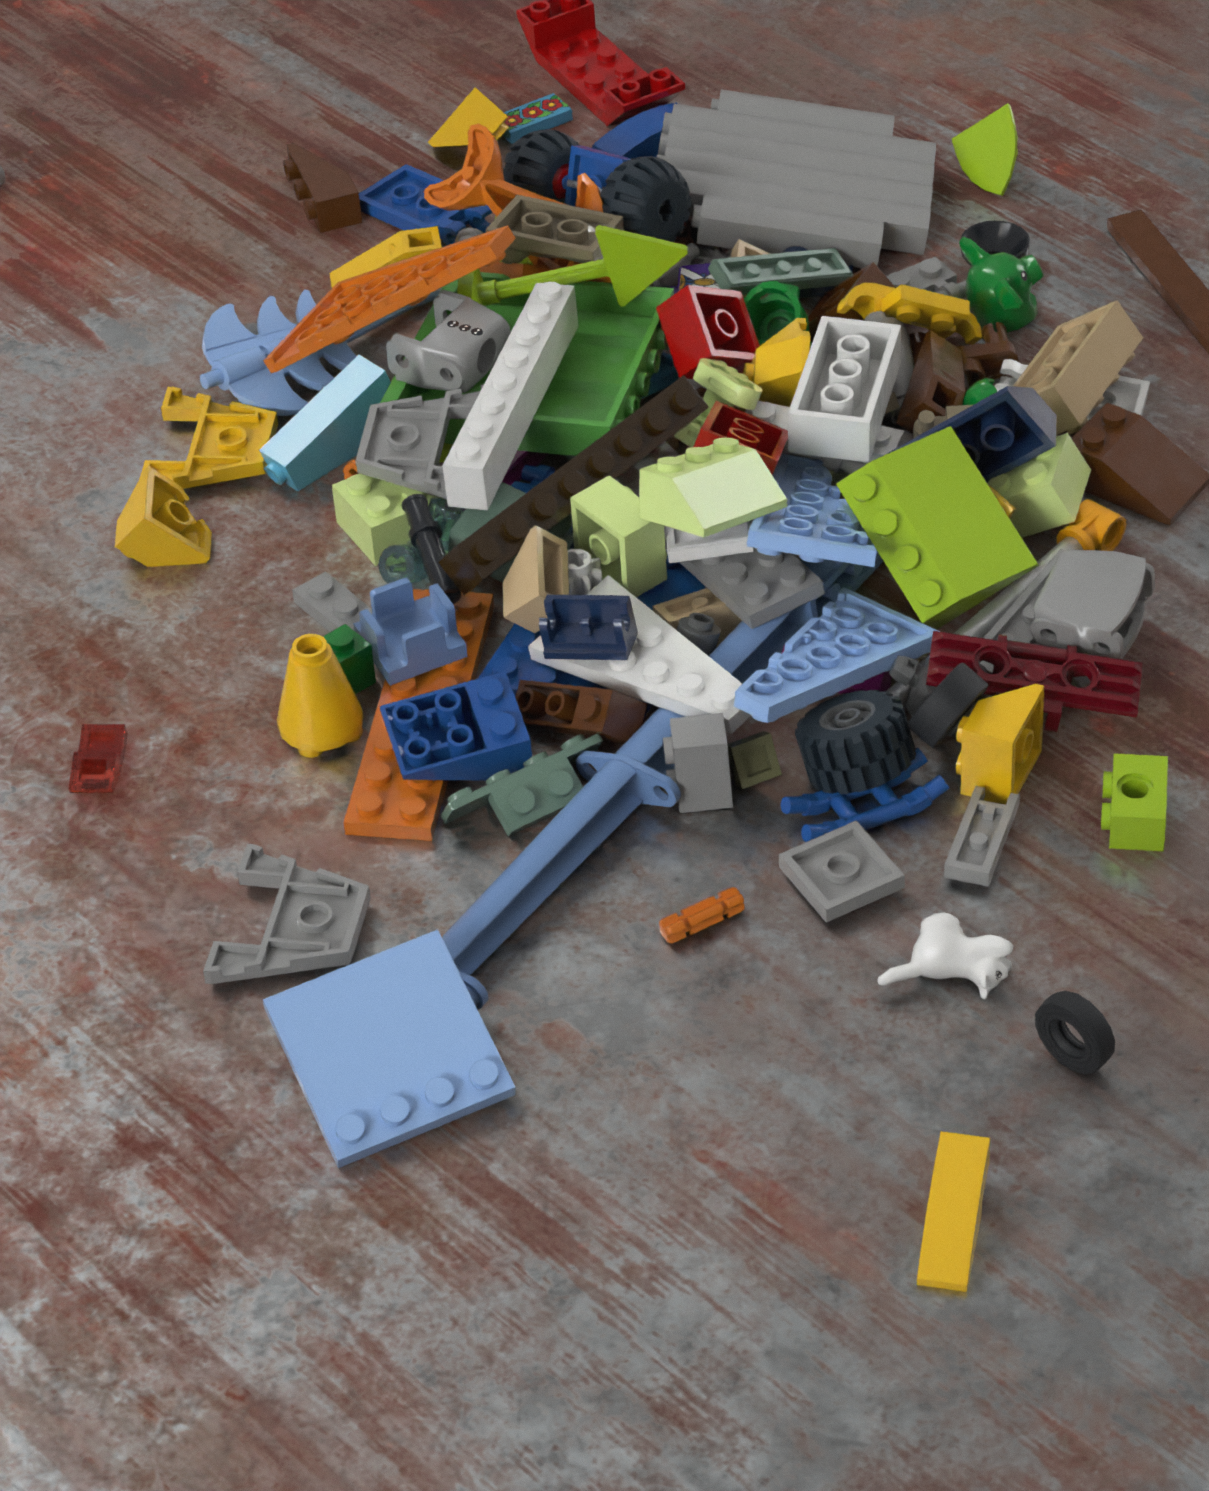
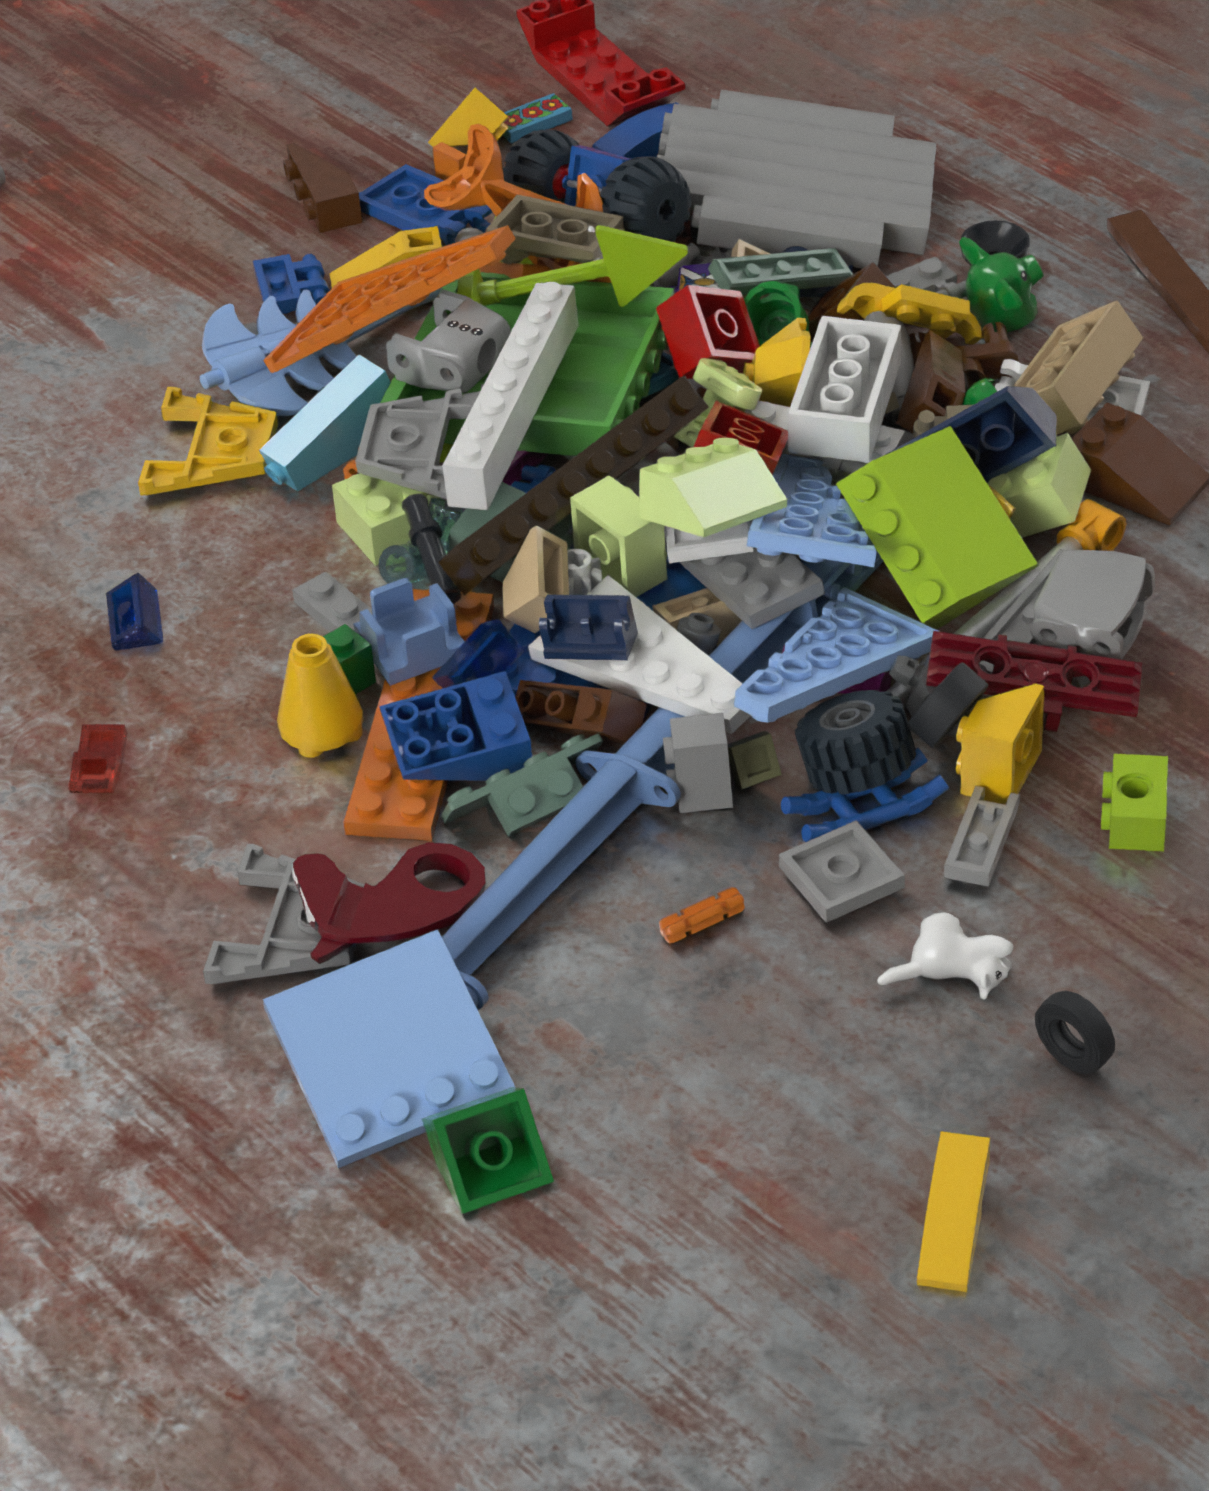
yellow slope [115,466,212,567] -> none
lime shield [951,104,1018,196] -> none
none -> clear blue slope [106,573,163,651]
none -> blue plate [253,254,330,315]
none -> dark red animal [292,842,486,964]
none -> green slope [422,1087,554,1214]
none -> clear blue slope [432,619,524,688]
none -> orange tile [433,142,466,180]

